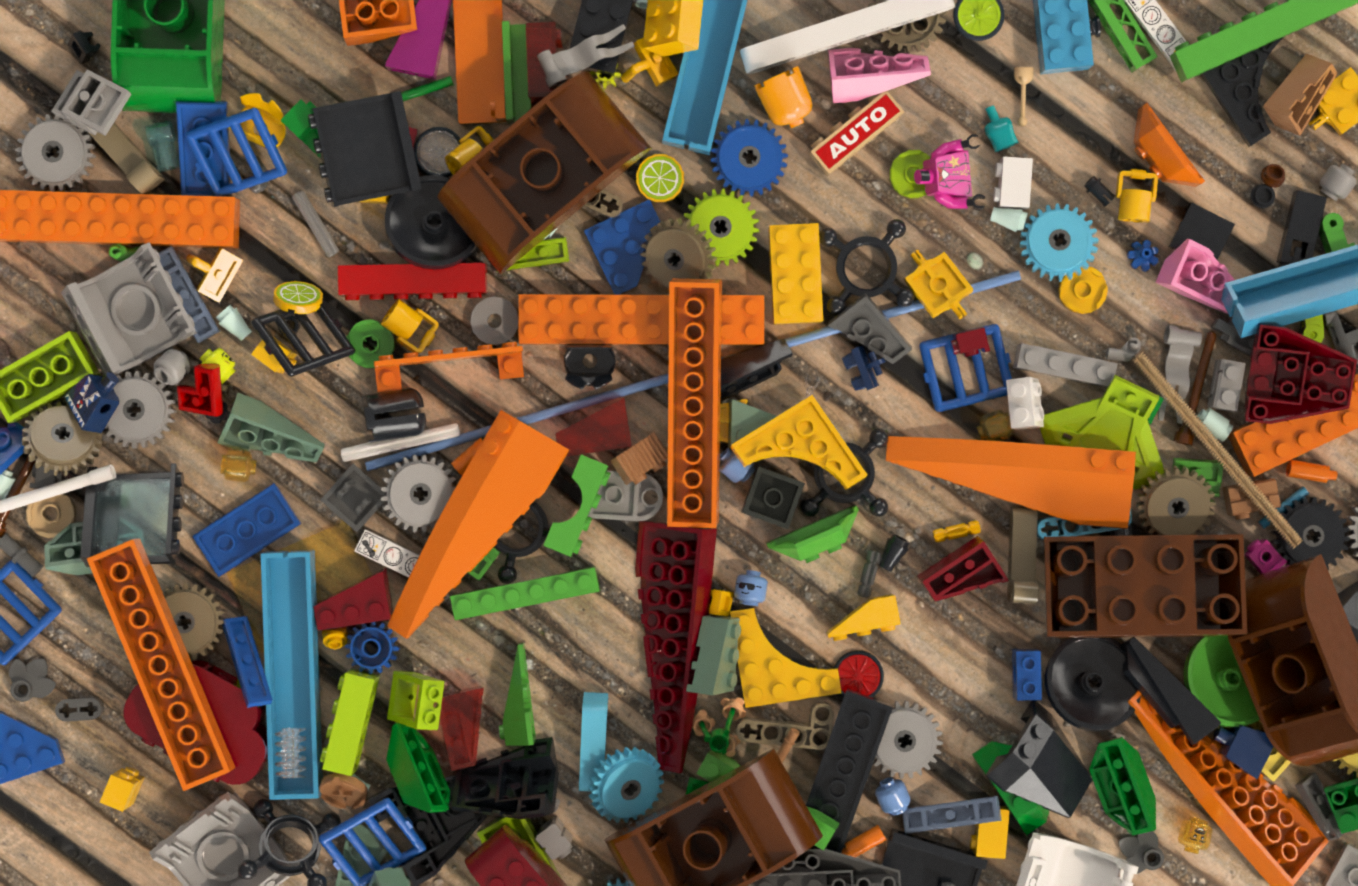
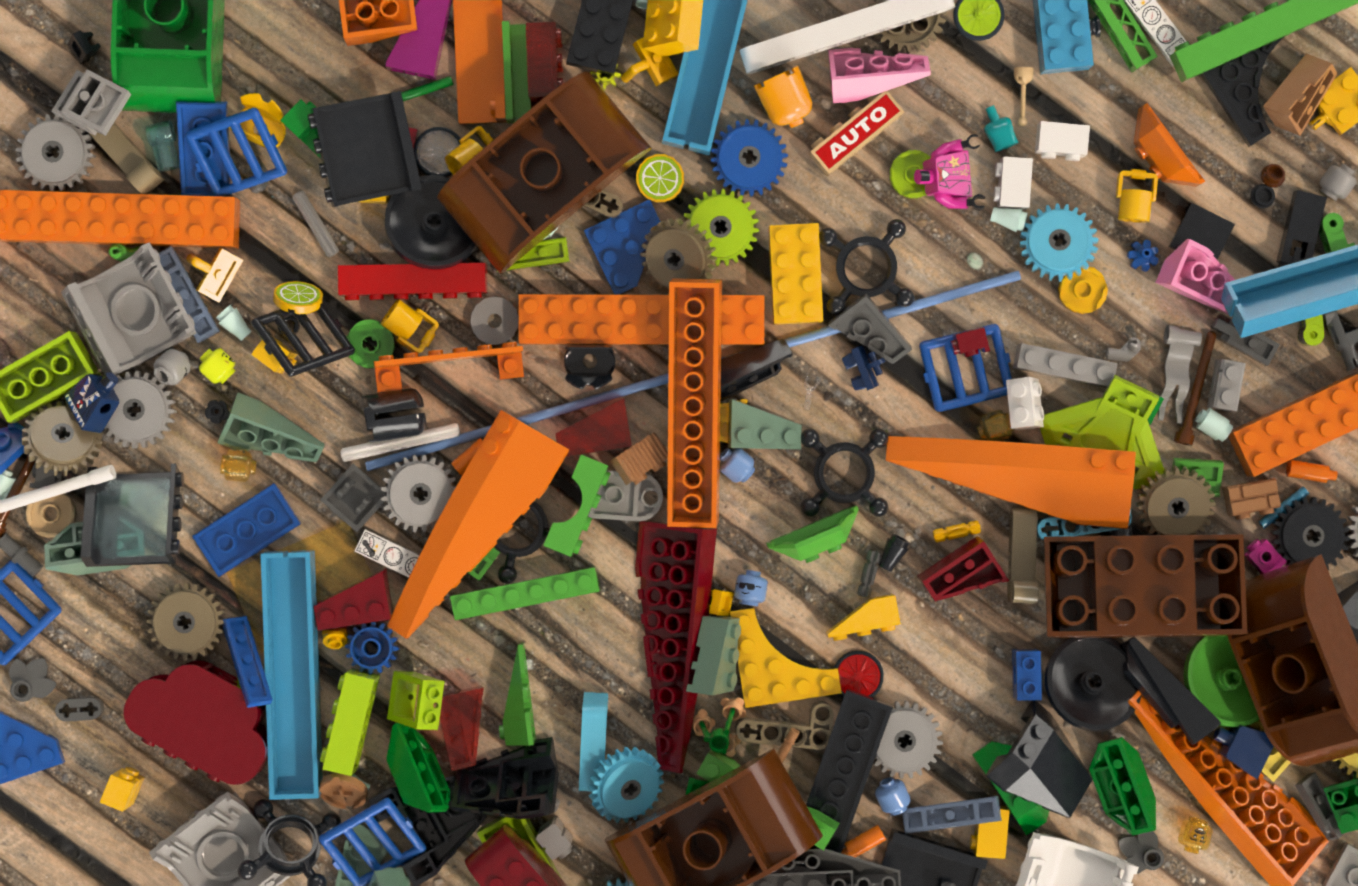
orange brick [87,538,236,791] -> none
red brick [177,363,223,417] -> none
clear piece [275,727,306,778] -> none
light grey flag [536,24,634,89] -> none
yellow plate [731,395,867,490] -> none
pearl dark grey brick [741,466,805,529] -> none
yellow plate [905,250,973,320] -> none
black pin [1084,176,1116,207] -> none
tan axle [1132,352,1303,549] -> none
dark red wedge [1245,324,1357,424] -> none
none -> white brick [1035,121,1090,161]

